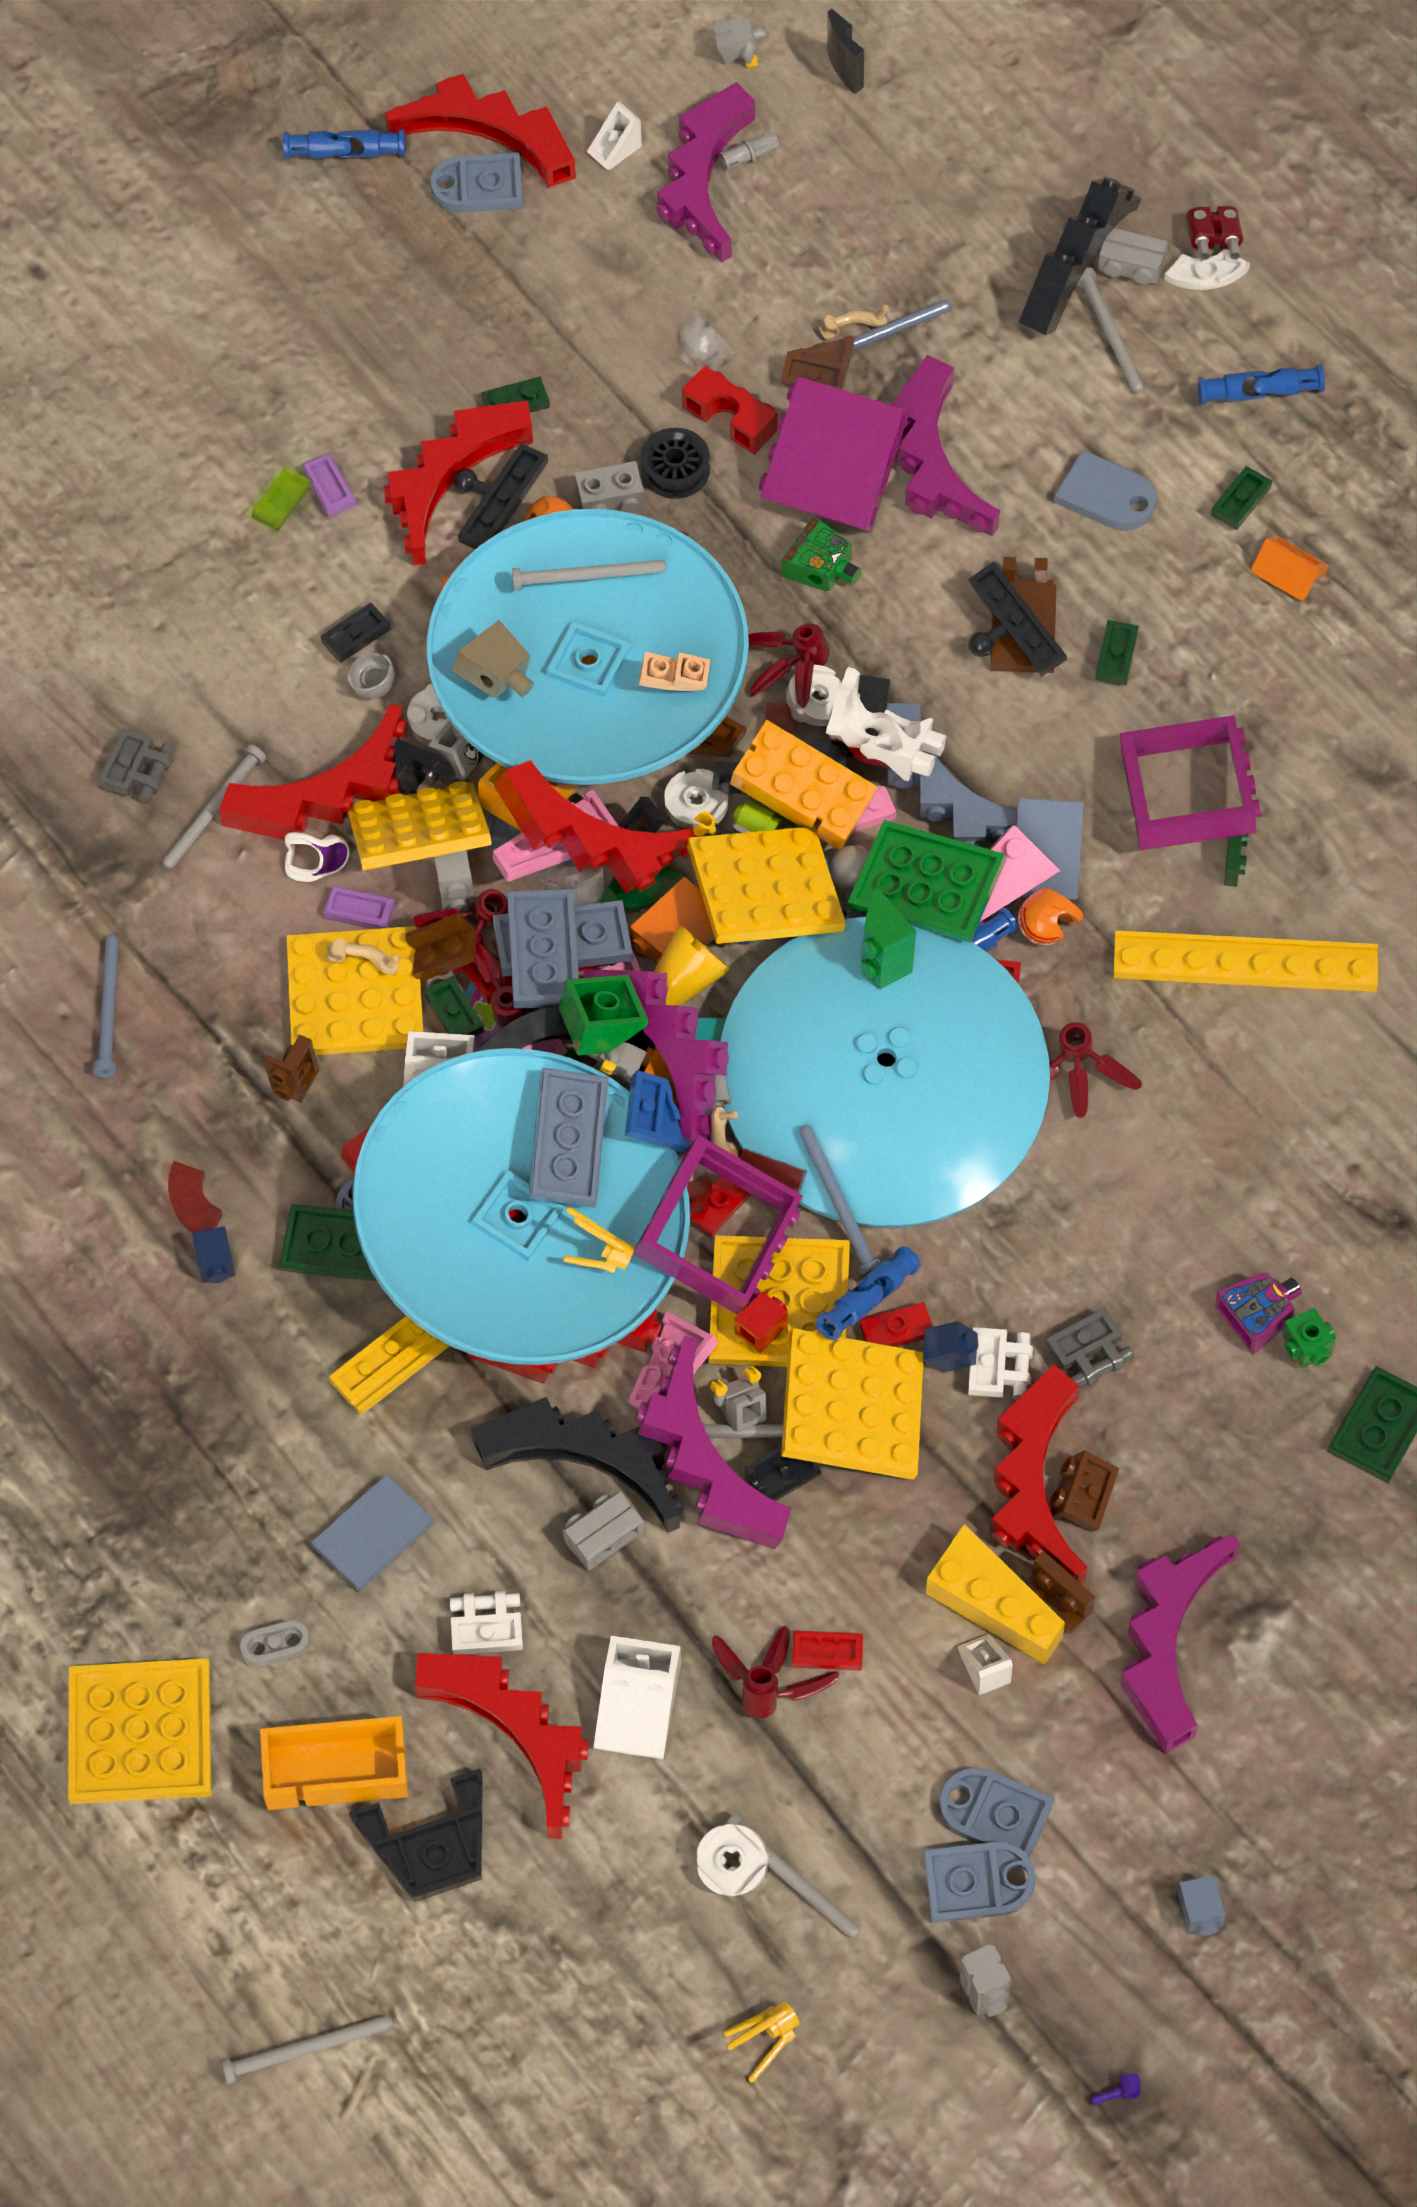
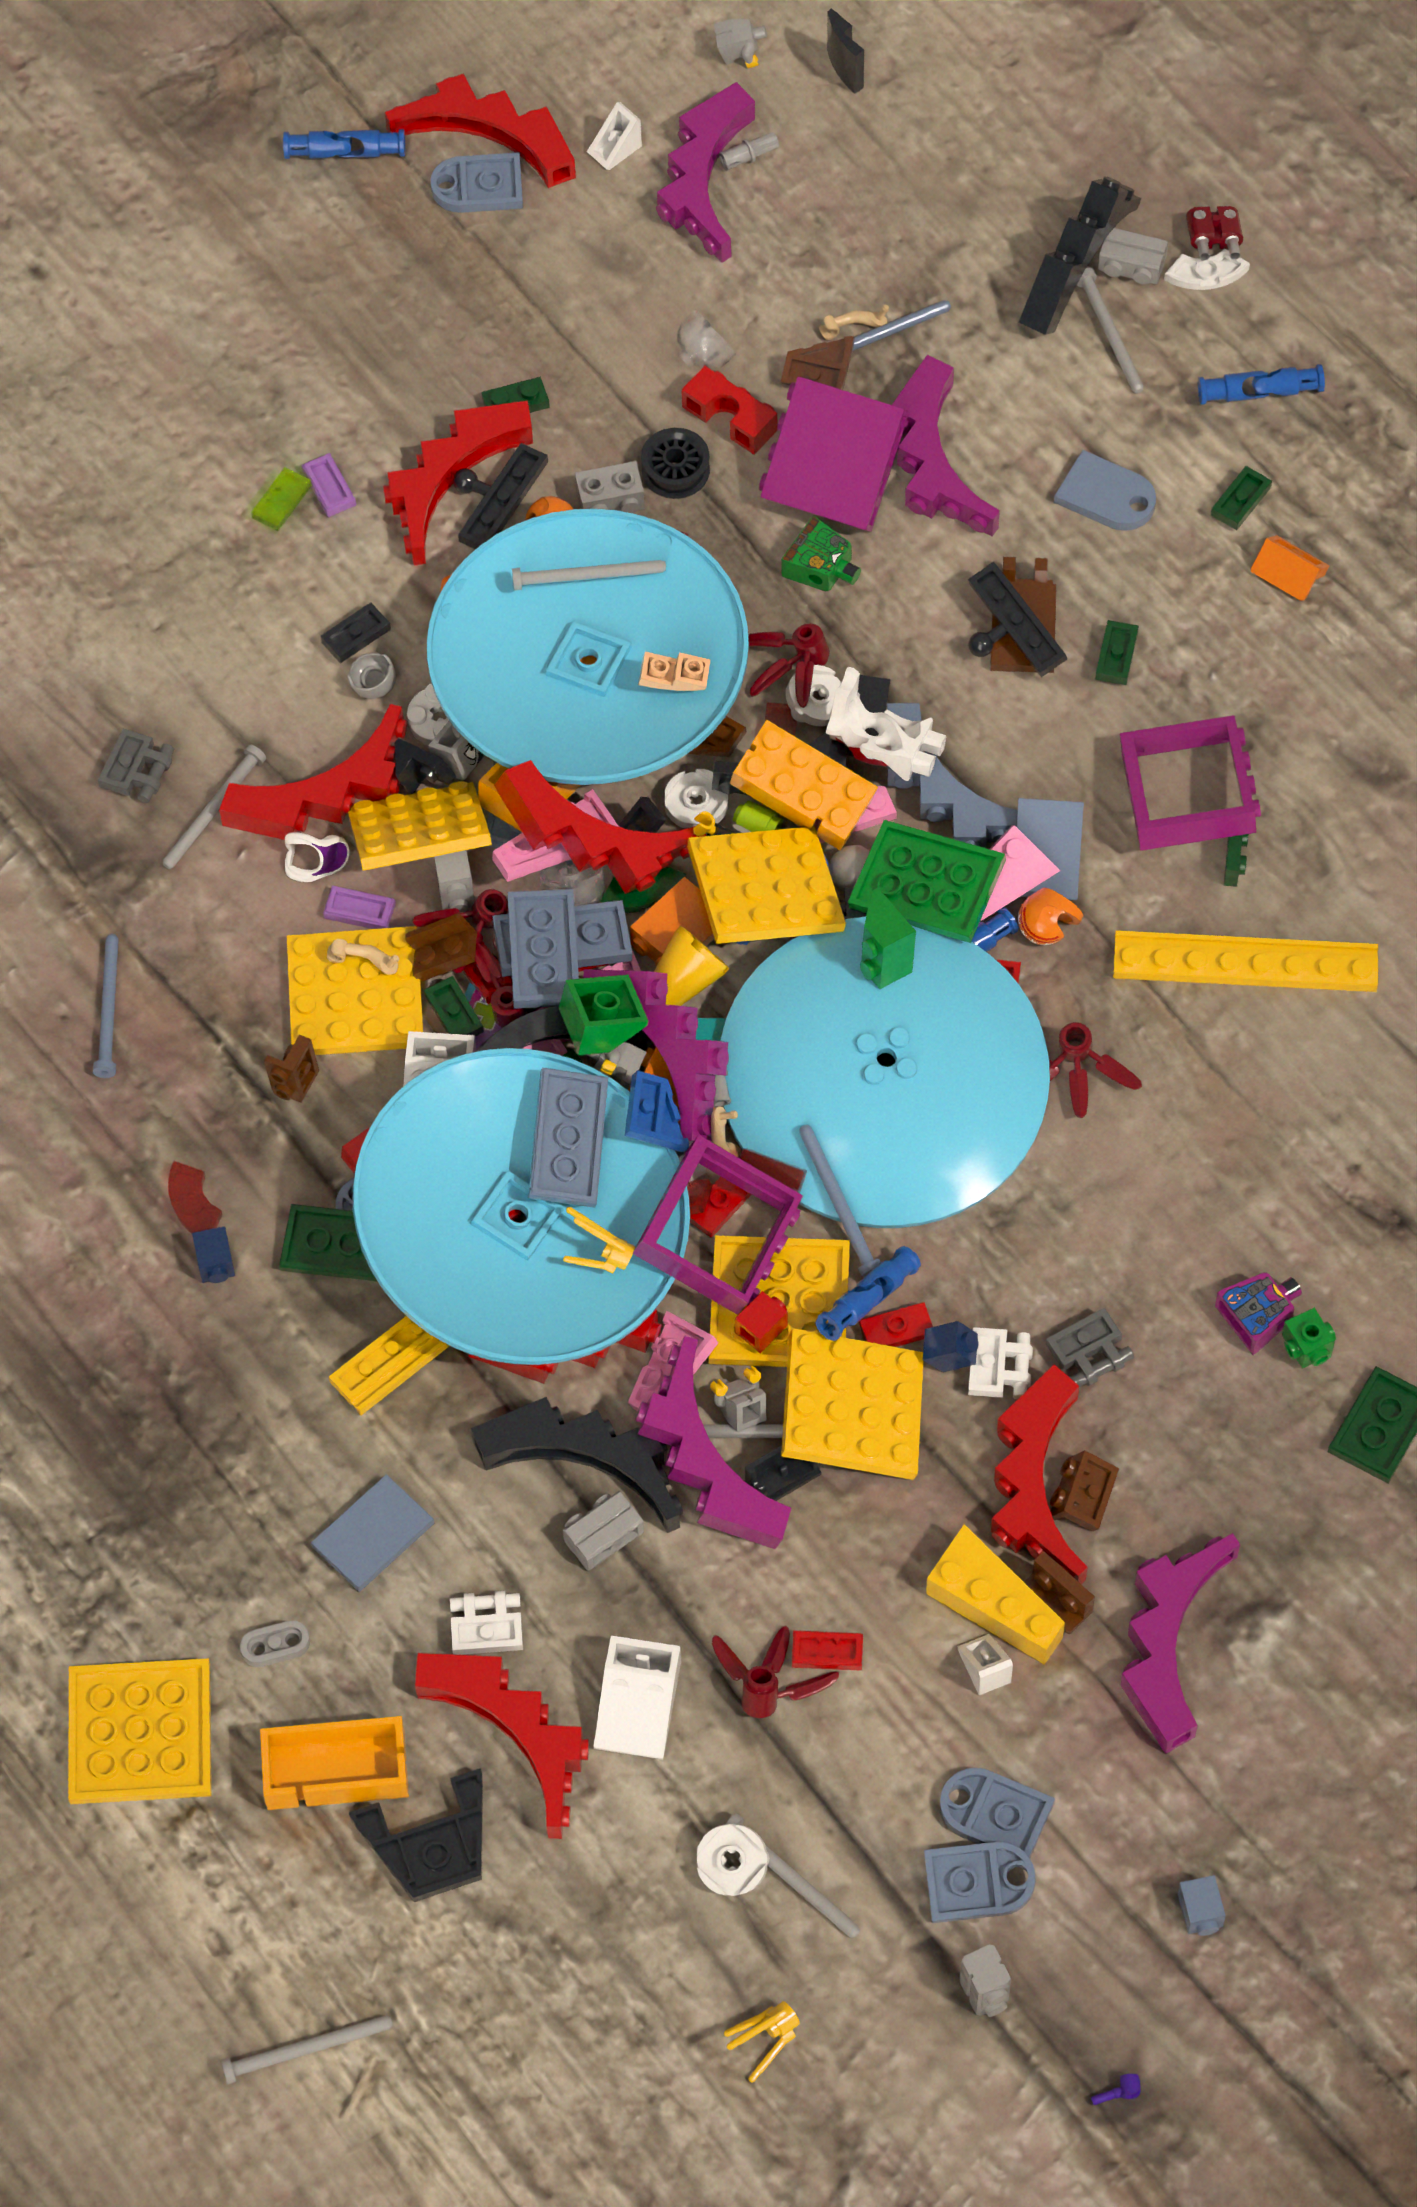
dark tan torso [452,620,534,697] -> none

